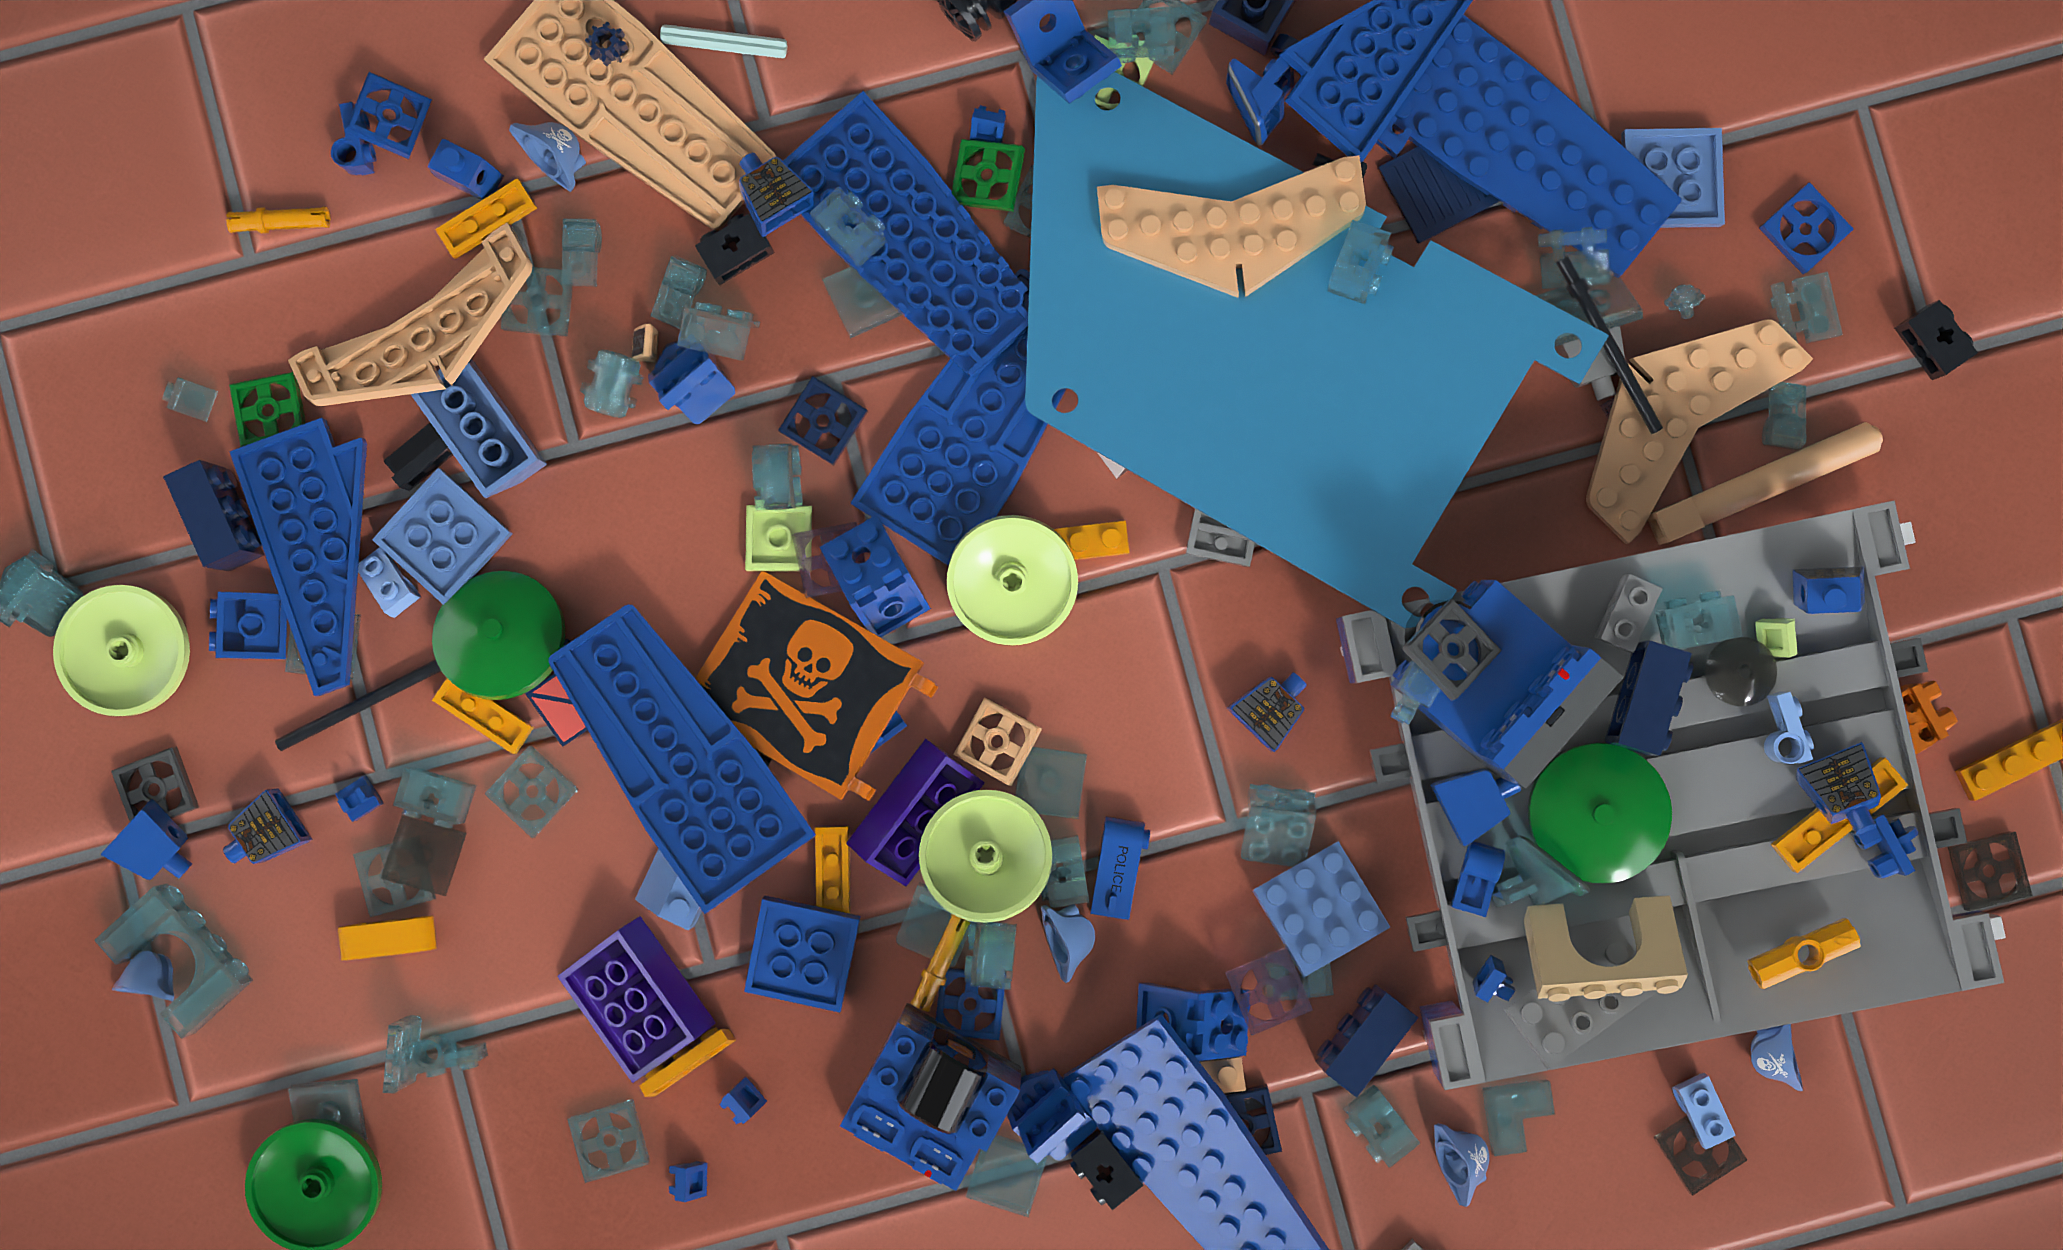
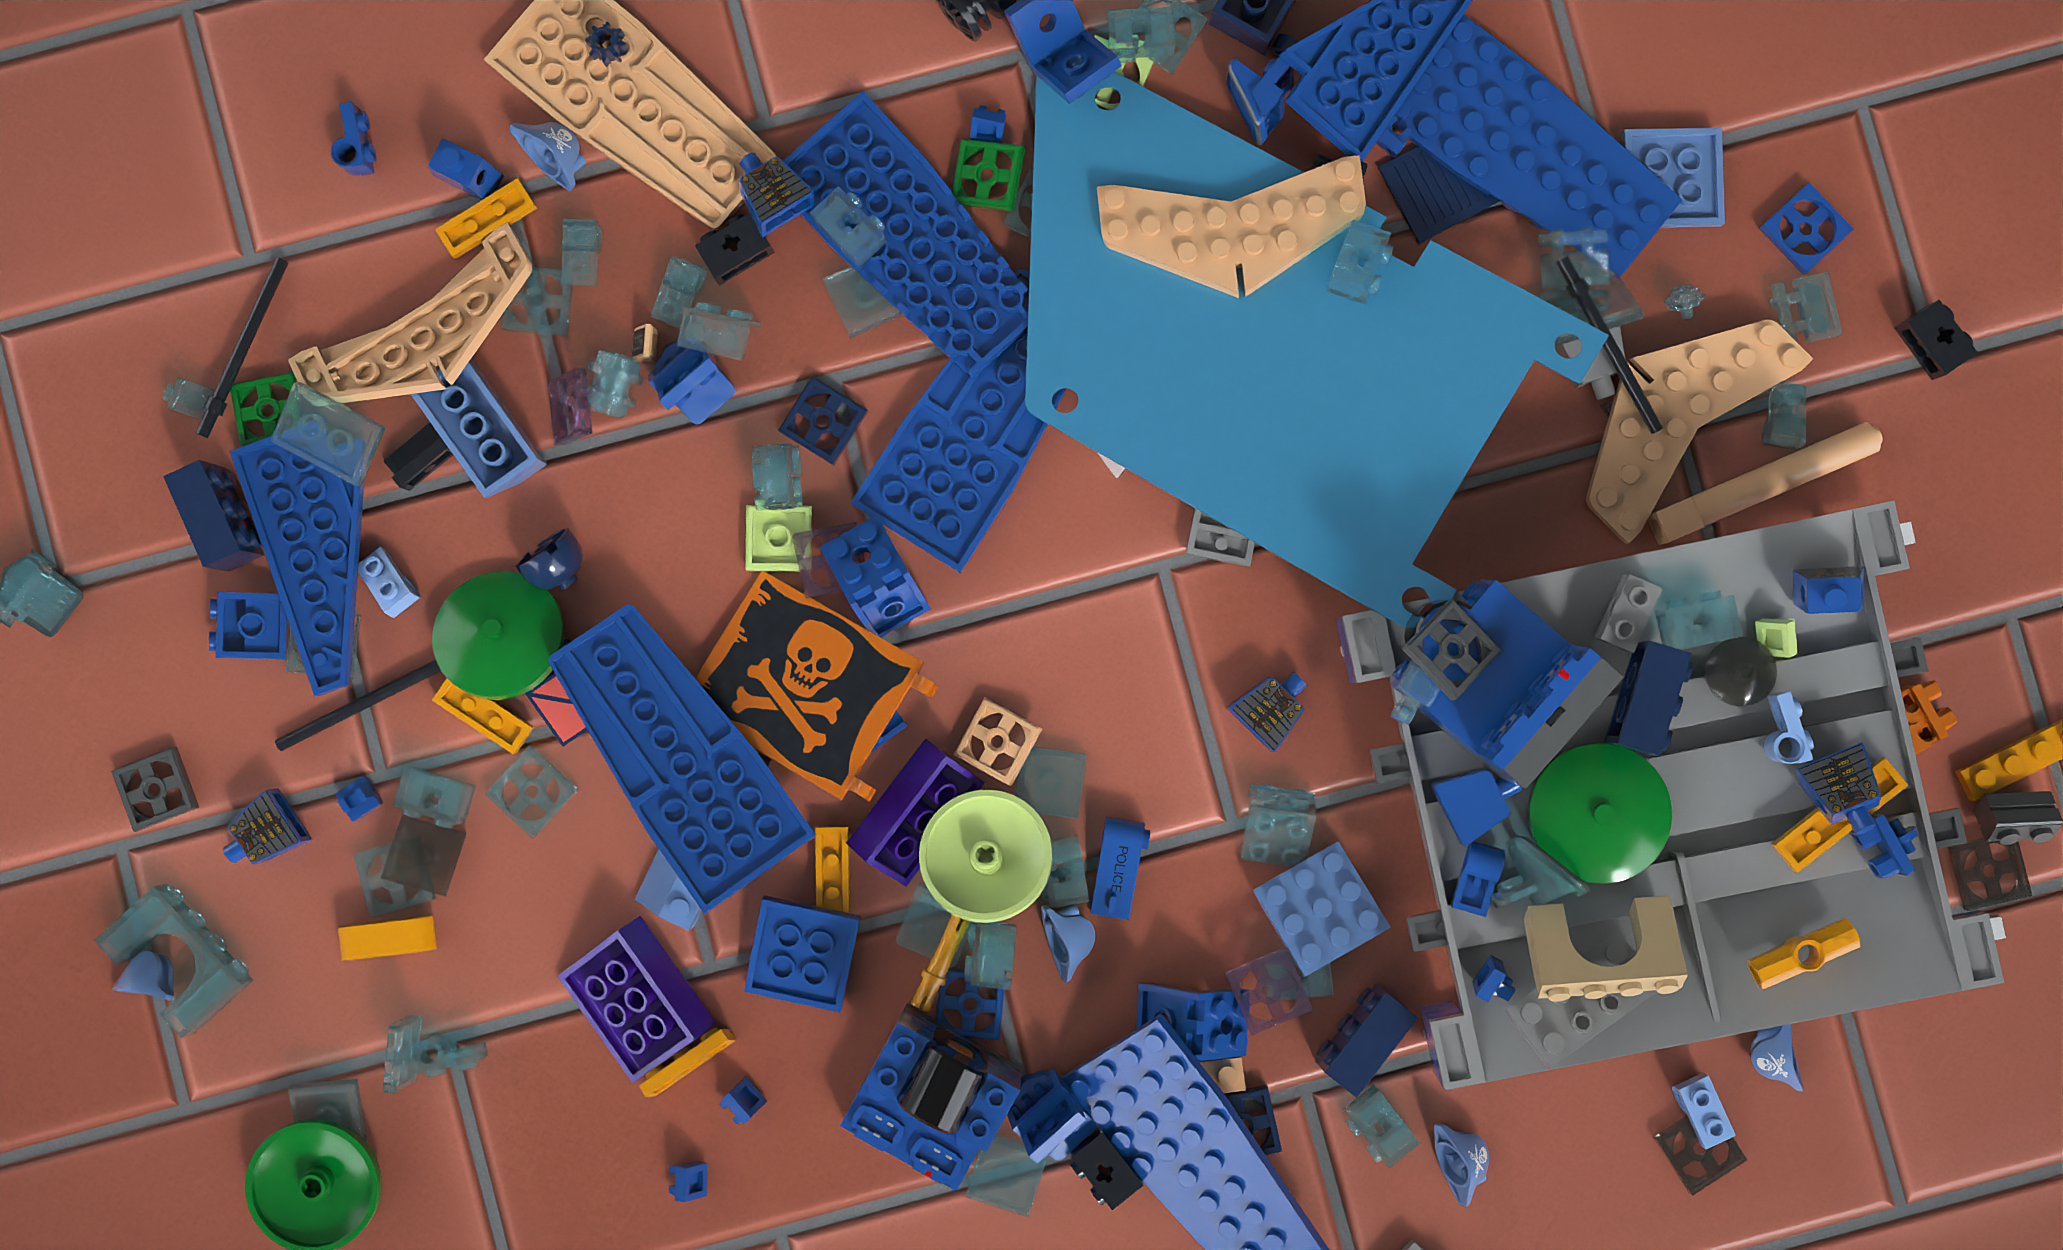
yellowish green dish [53,585,190,716] -> none
blue torso [101,799,192,880] -> none
light orange pin [226,207,331,234] -> none
blue piece [345,72,432,159] -> none
medium blue plate [372,468,513,605] -> none
clear light blue piece [567,1099,650,1183] -> none
light aqua axle [660,24,788,58] -> none
yellowish green dish [947,515,1078,645] -> none
light orange plate [1054,521,1130,560] -> none
clear light blue plate [1482,1079,1555,1156] -> none
none -> black bar [195,257,289,438]
none -> clear light blue tile [271,382,386,486]
none -> dark blue cylinder [515,528,583,590]
none -> clear purple piece [548,368,593,445]
none -> dark grey brick [1974,791,2063,845]

